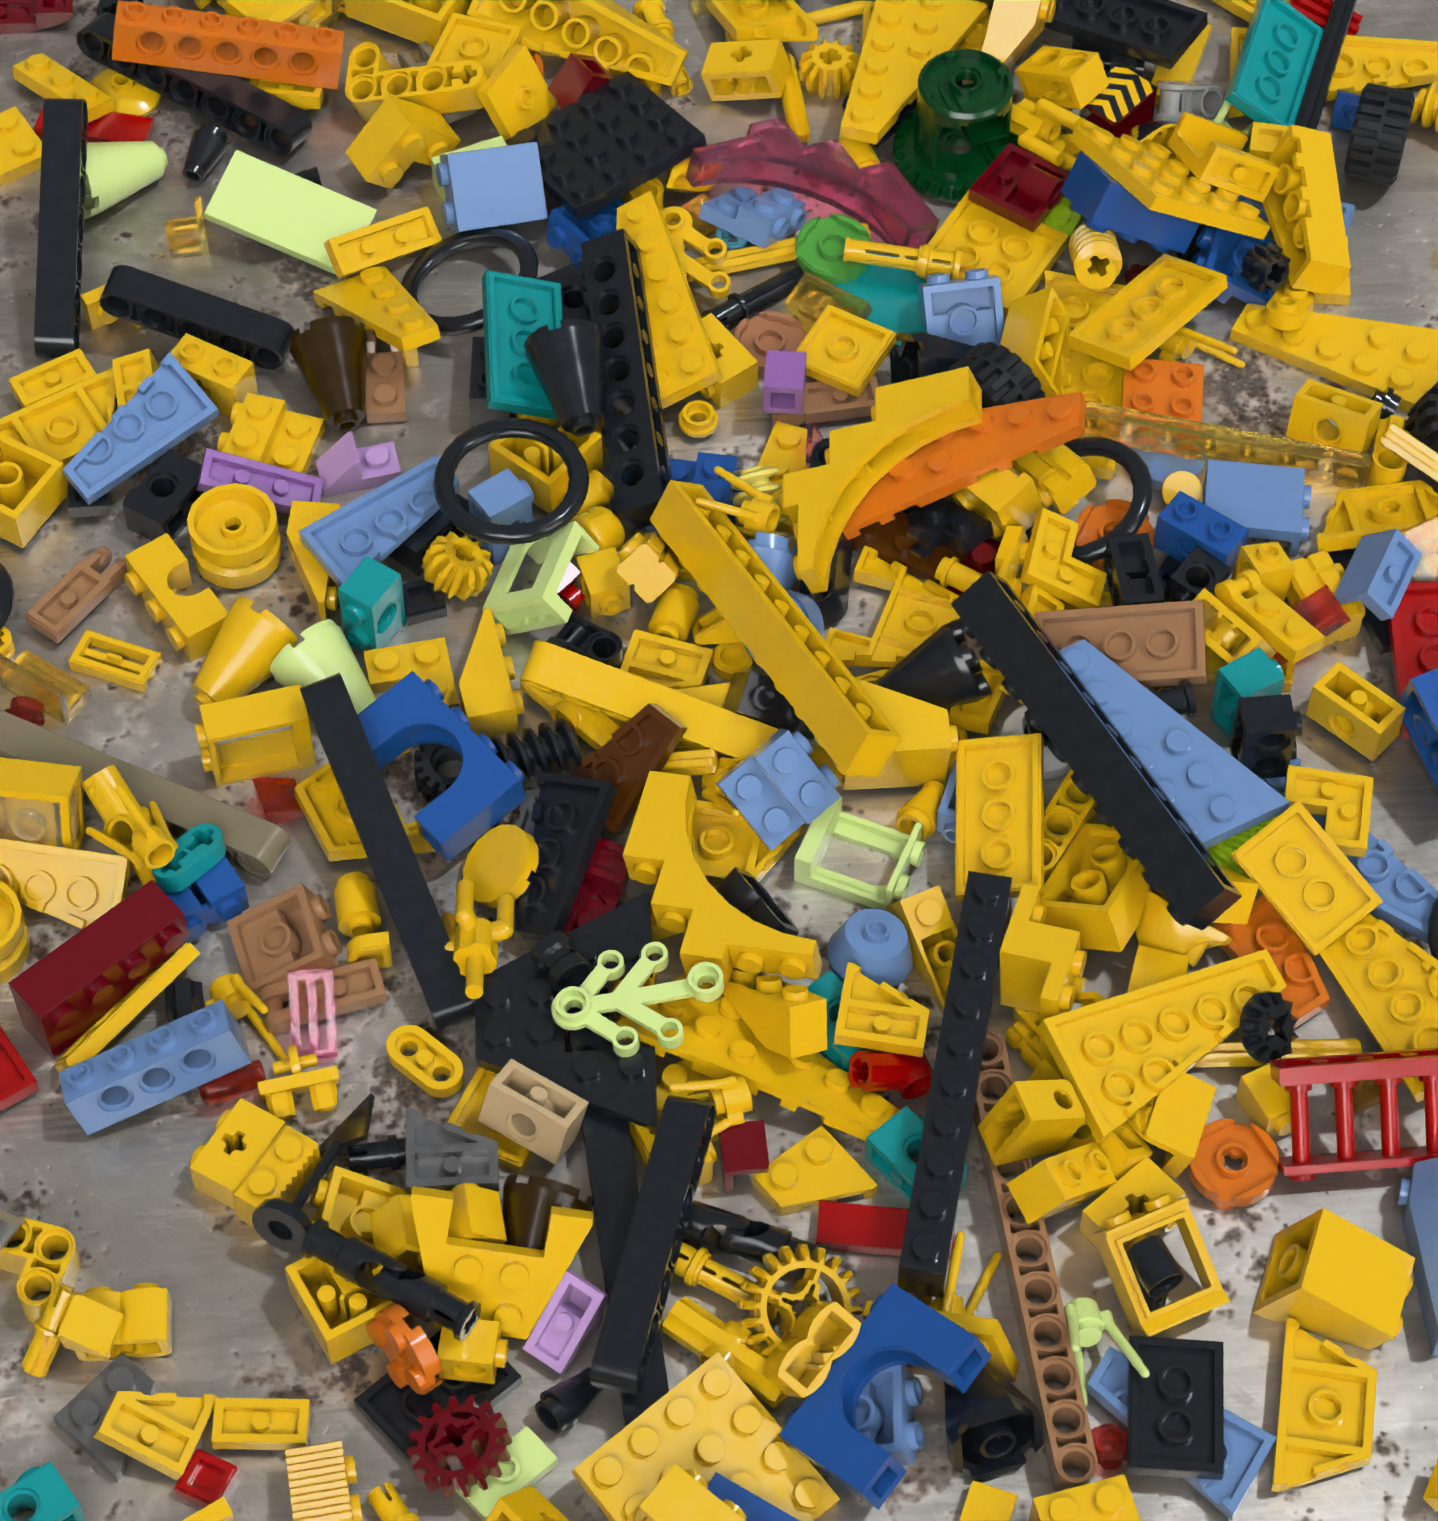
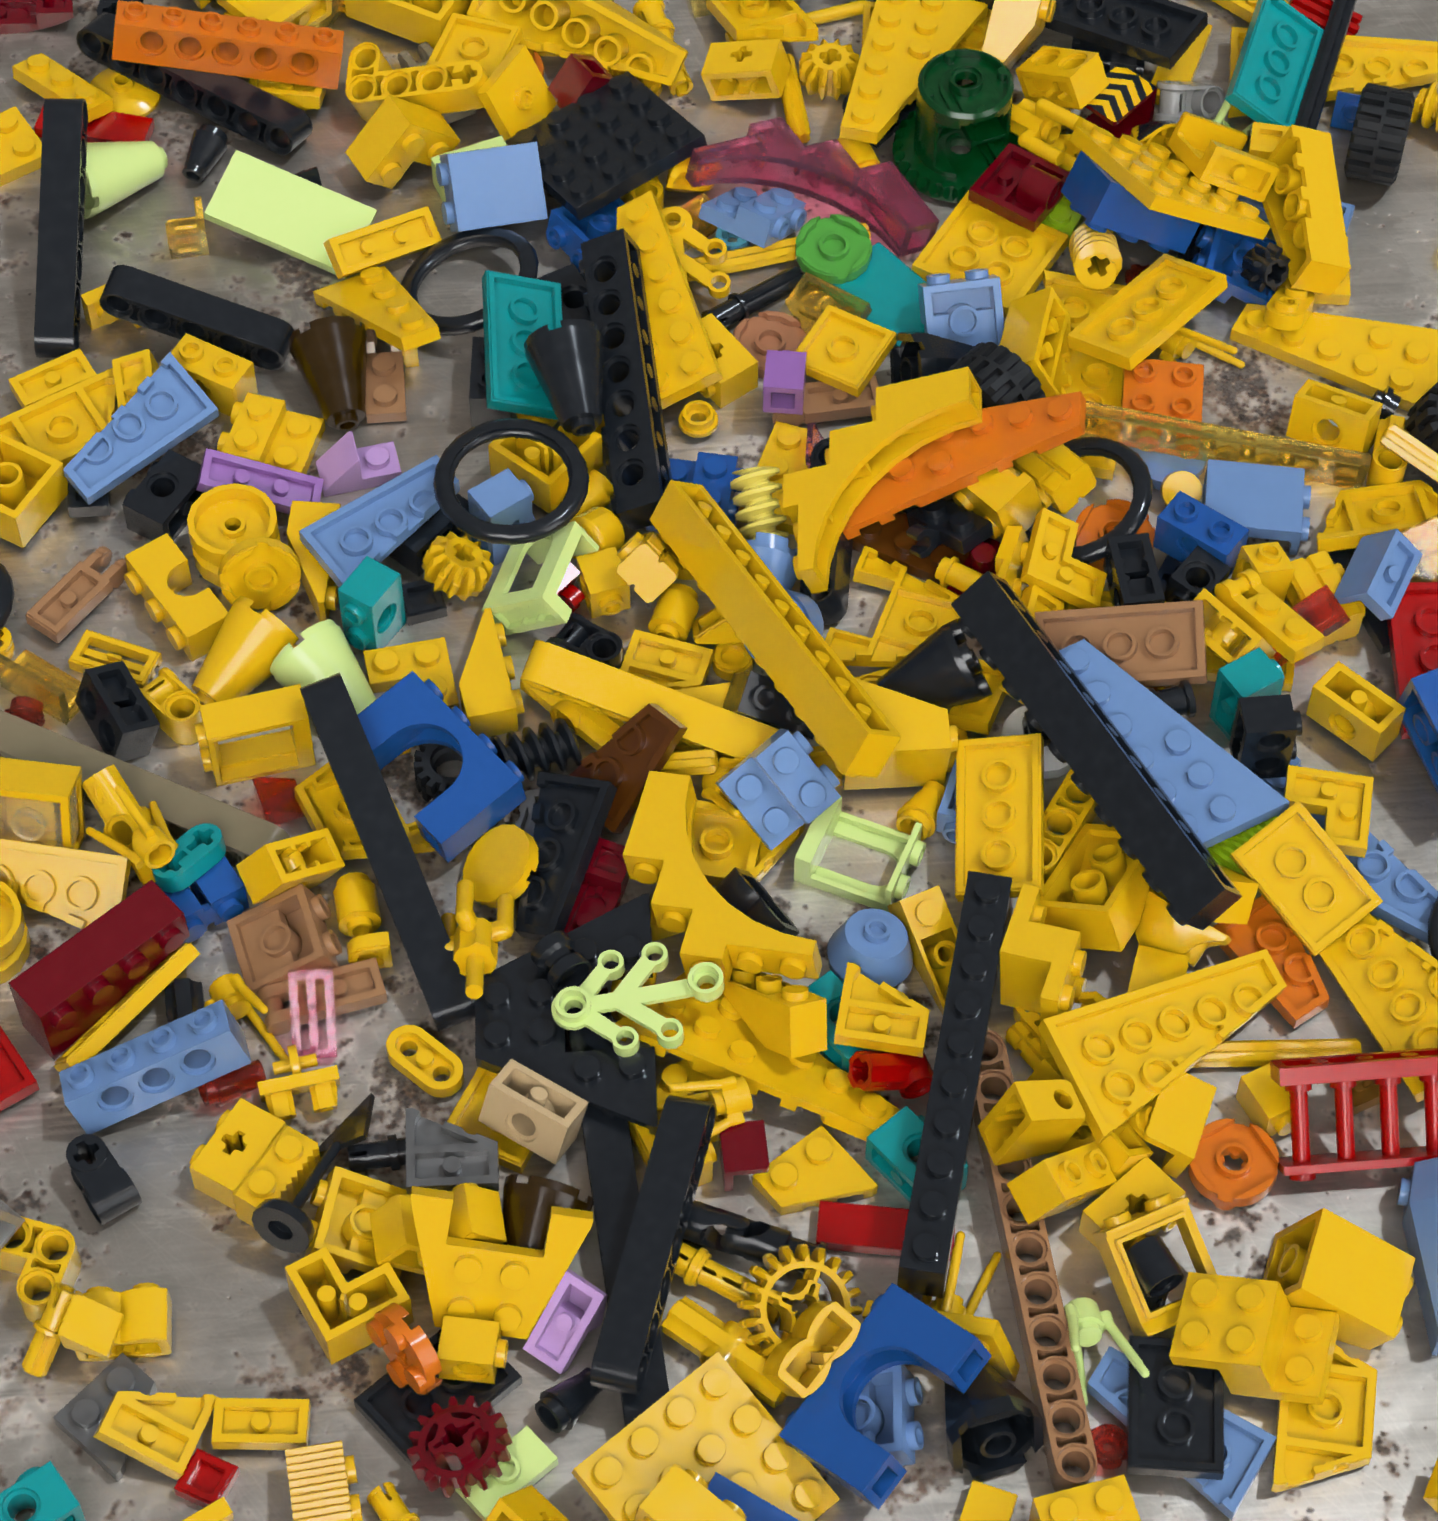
black piece [300,1218,482,1341] -> none
yellow plant [695,466,780,538] -> none
yellow pin [843,237,963,280] -> none
black gear [1239,991,1299,1063] -> none
none -> black piece [66,1134,142,1226]
none -> black brick [75,660,160,761]
none -> yellow piece [139,667,202,745]
none -> yellow tile [218,537,301,611]
none -> yellow brick [236,827,346,905]
none -> yellow bracket [1169,1272,1340,1405]

